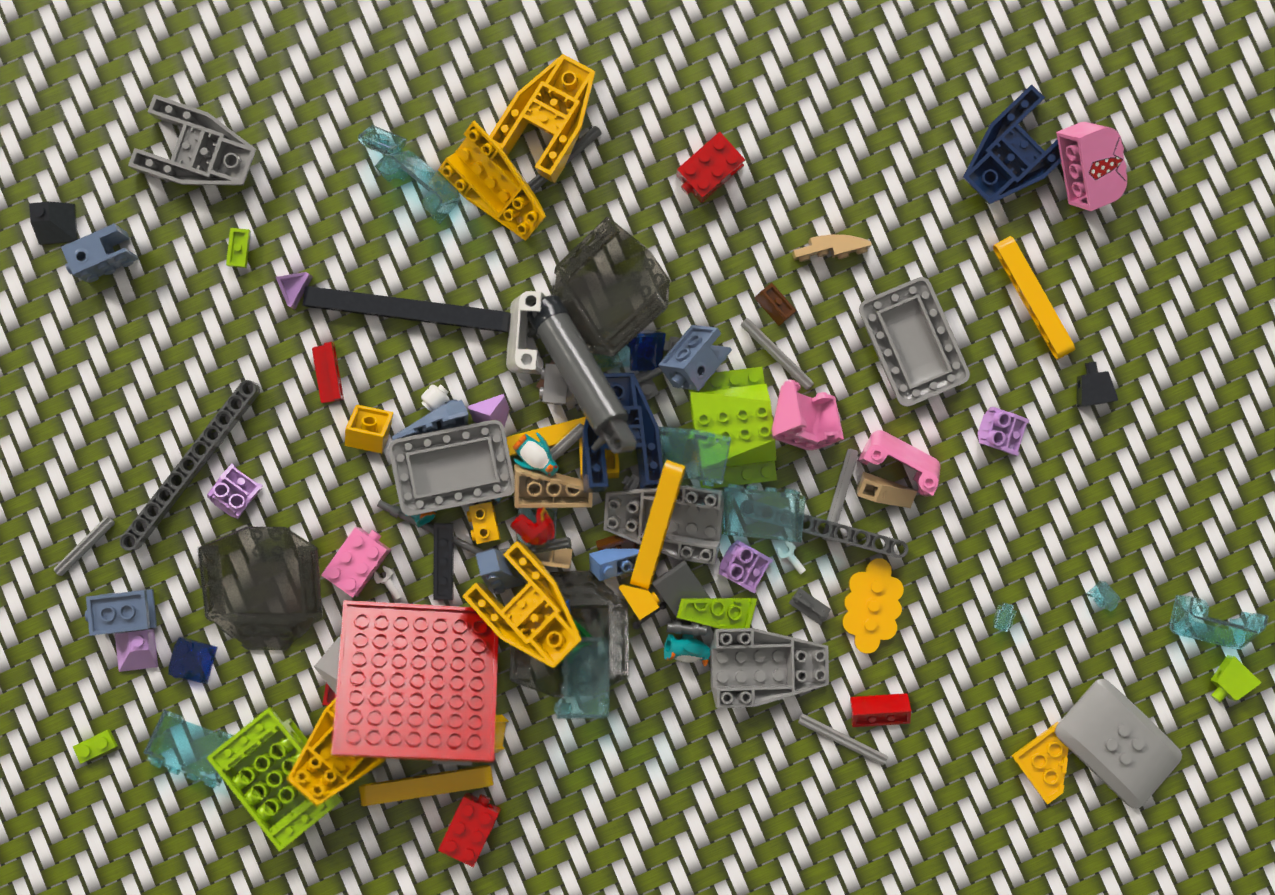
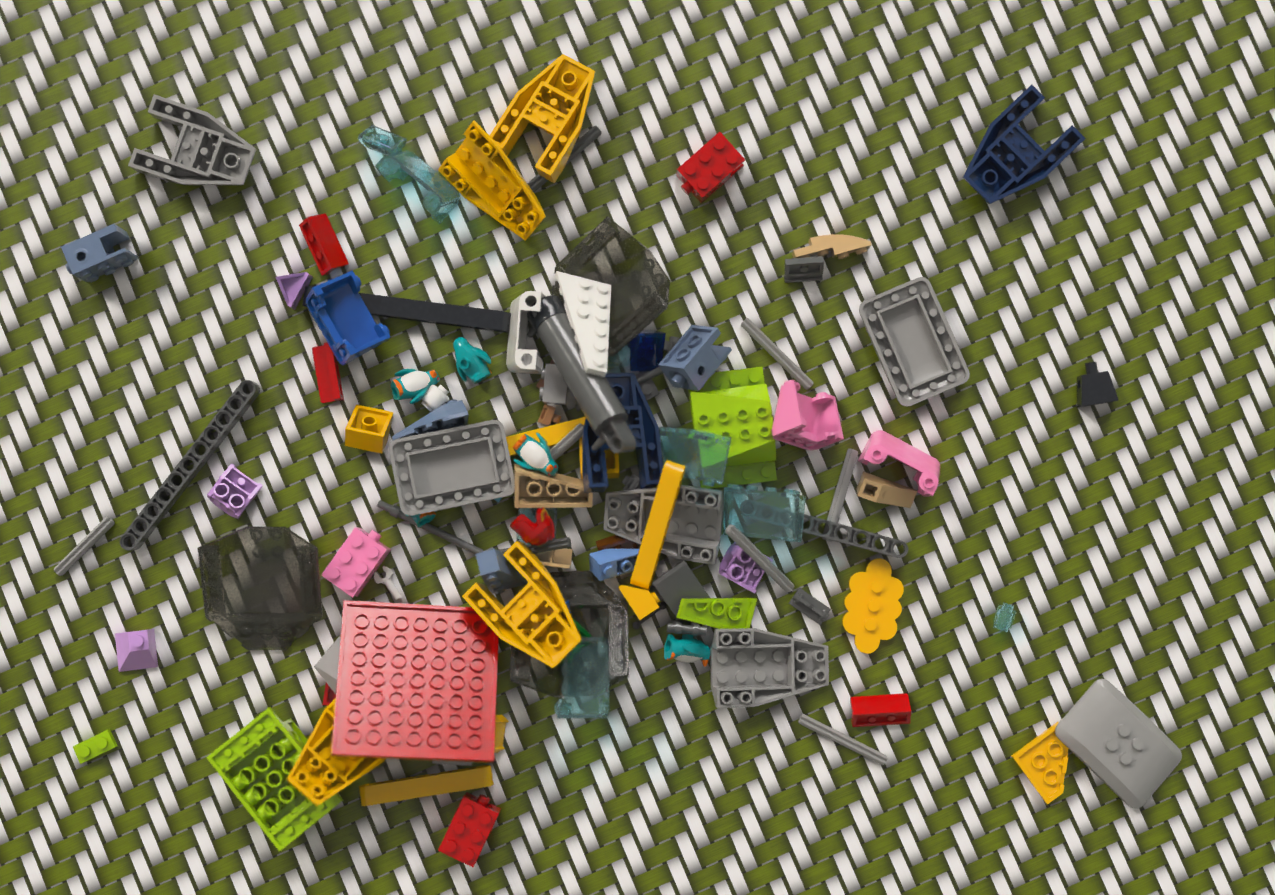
black slope [29,202,78,245] -> none
sand blue torso [85,589,157,636] -> none
clear light blue windscreen [143,709,234,788] -> none
clear blue slope [168,637,218,684] -> none
lime plate [226,228,251,268] -> none
black tile [433,523,454,600] -> none
yellow brick [467,502,501,544] -> none
lavender slope [468,394,510,427] -> none
reddish brown slope [755,283,797,326] -> none
white bar [777,541,806,574] -> none
lavender slope [978,407,1029,456] -> none
yellow beam [993,236,1075,360] -> none
bright pink brick [1056,122,1127,211] -> none
clear light blue brick [1086,581,1121,611] -> none
clear light blue windscreen [1170,595,1268,650] -> none
lime torso [1211,655,1262,703] -> none
none -> red panel [299,214,349,276]
none -> blue windscreen [306,270,390,365]
none -> animal [391,369,440,404]
none -> teal animal [453,337,492,384]
none -> medium nougat tile [538,404,561,426]
none -> white wing [555,271,611,377]
none -> light grey axle [725,524,795,592]
none -> dark grey plate [784,256,824,283]

